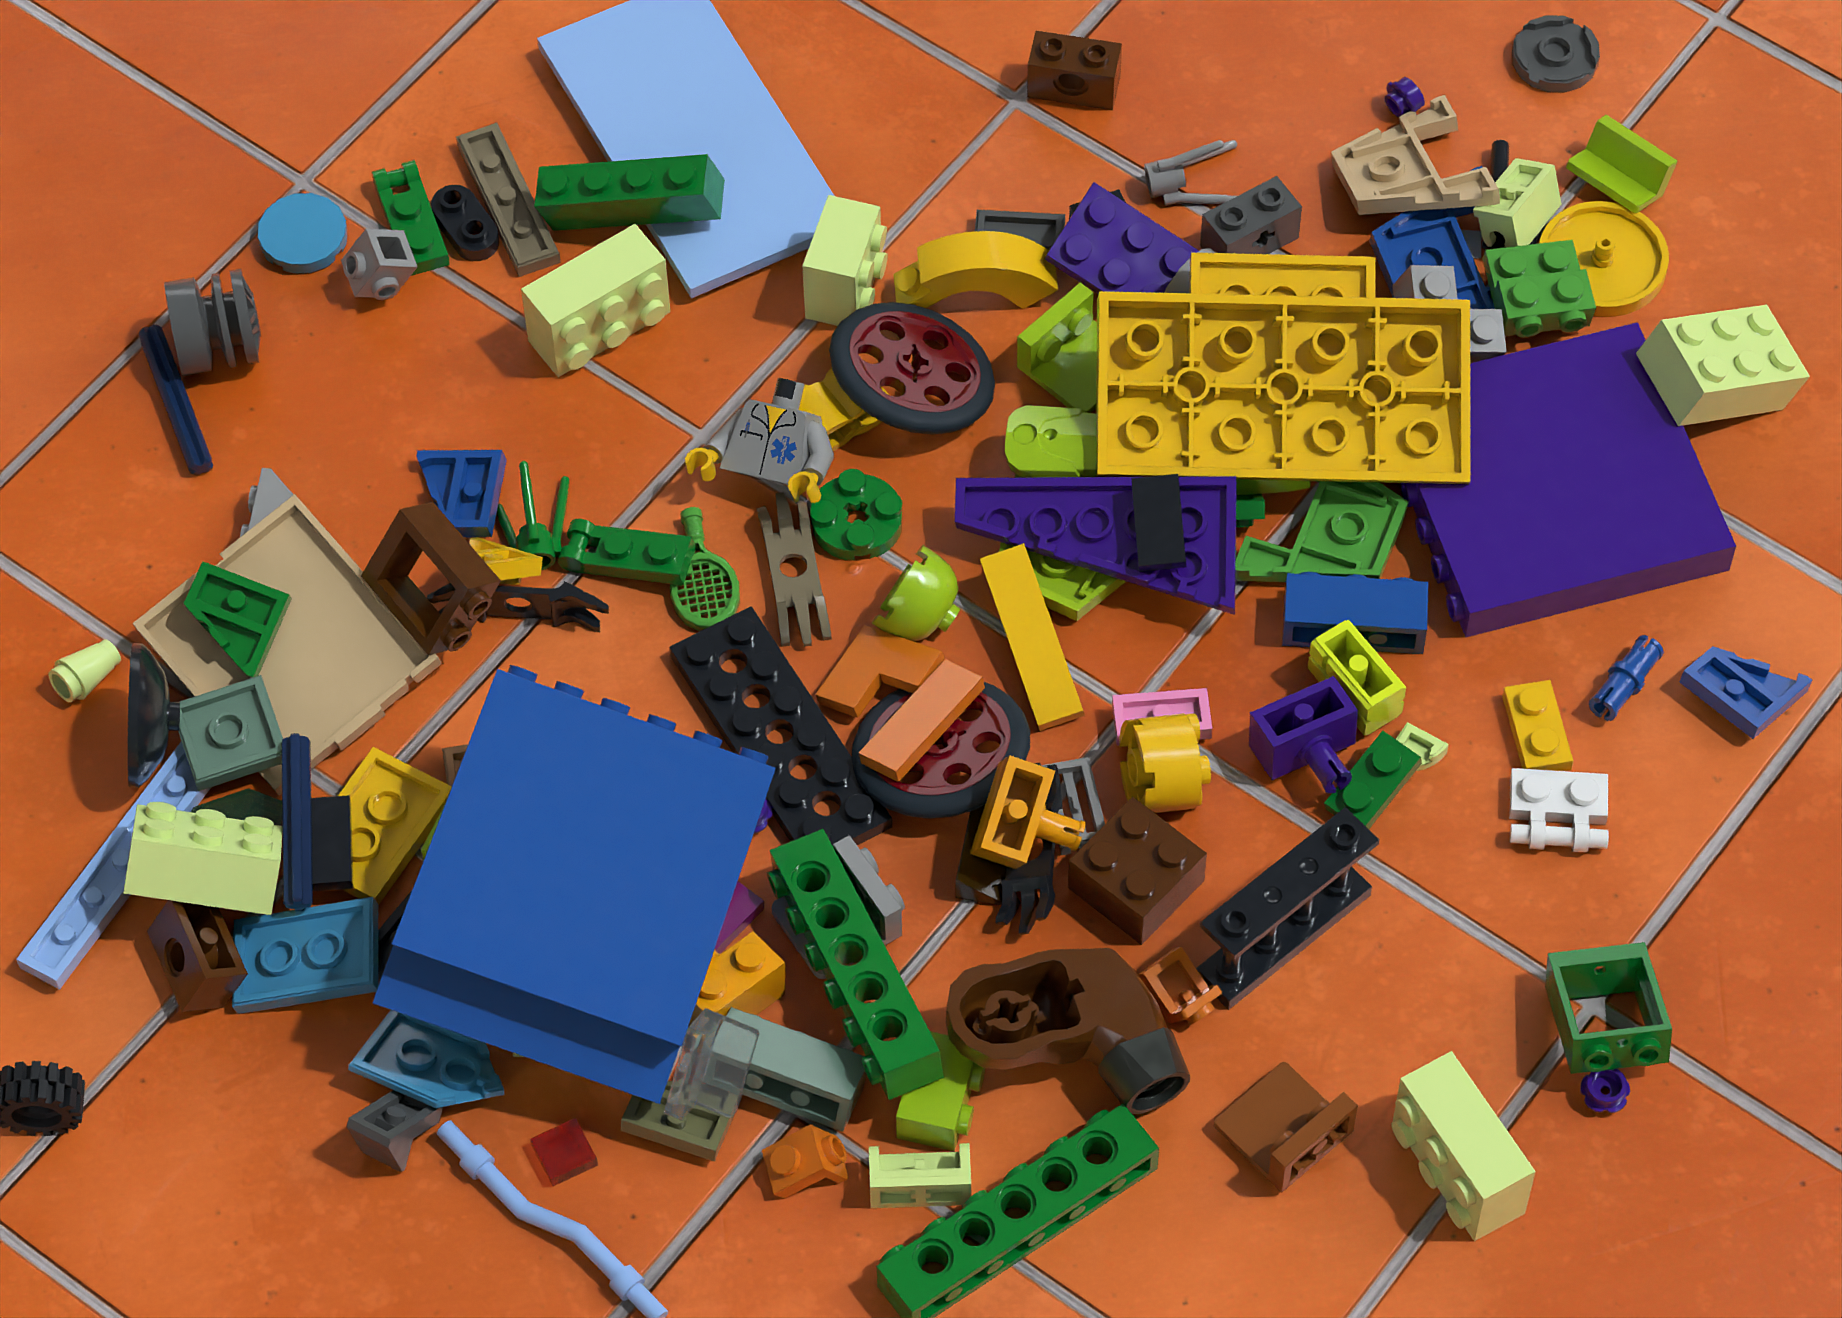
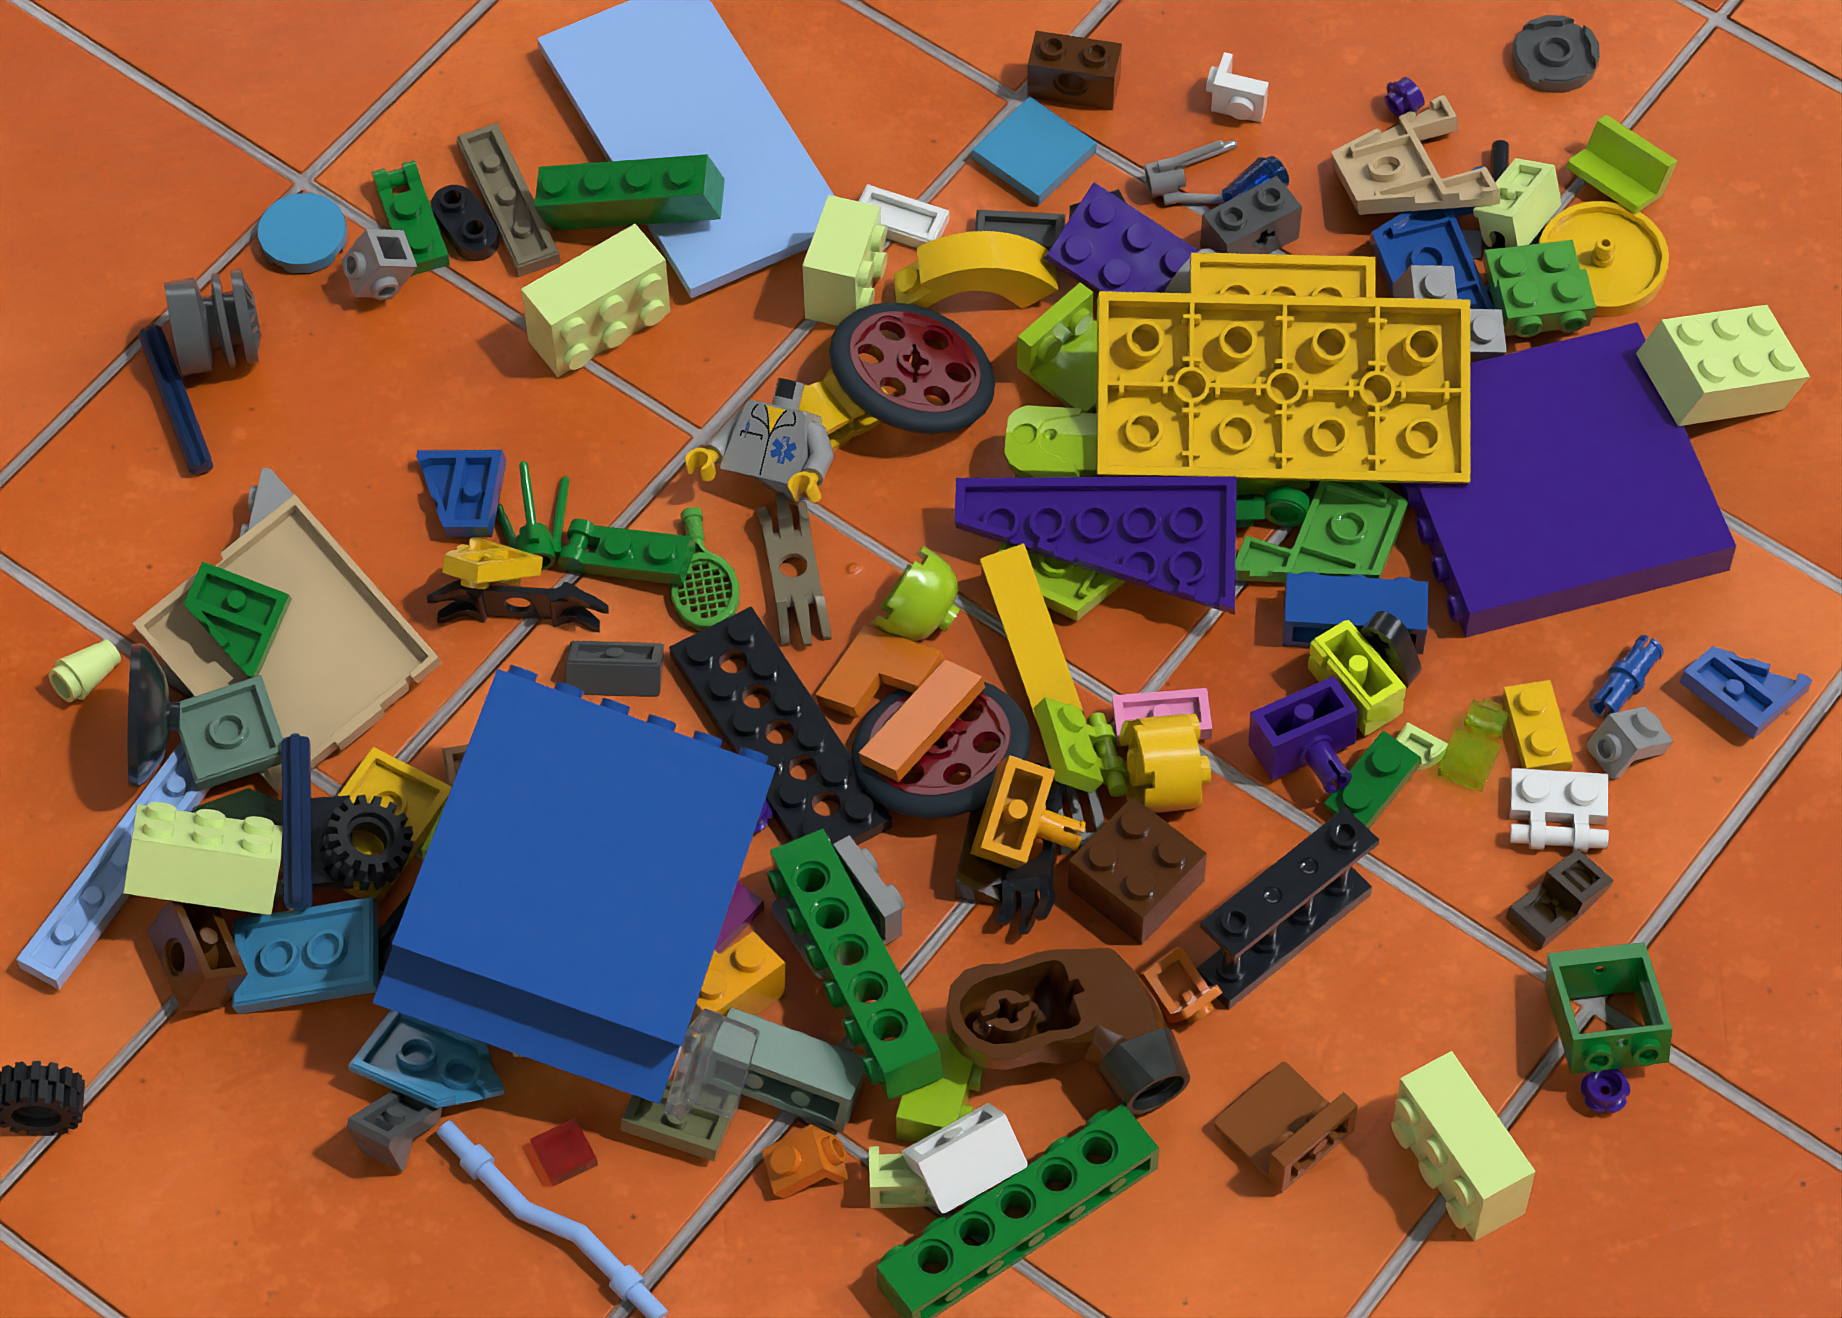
reddish brown window [361,502,501,655] -> none
green plate [810,469,902,561] -> none
black tile [1131,474,1187,572] -> none
none -> black tyre [319,795,414,891]
none -> dark grey slope [566,641,664,696]
none -> white tile [858,184,949,248]
none -> white panel [902,1103,1027,1213]
none -> dark azure tile [972,97,1097,205]
none -> lime plate [1033,697,1128,797]
none -> white bracket [1206,52,1269,123]
none -> clear blue cone [1222,156,1289,203]
none -> green tile [1264,486,1310,527]
none -> black beam [1361,611,1422,689]
none -> clear neon green plate [1438,698,1510,792]
none -> dark brown slope [1505,849,1614,949]
none -> light grey bracket [1586,706,1674,779]

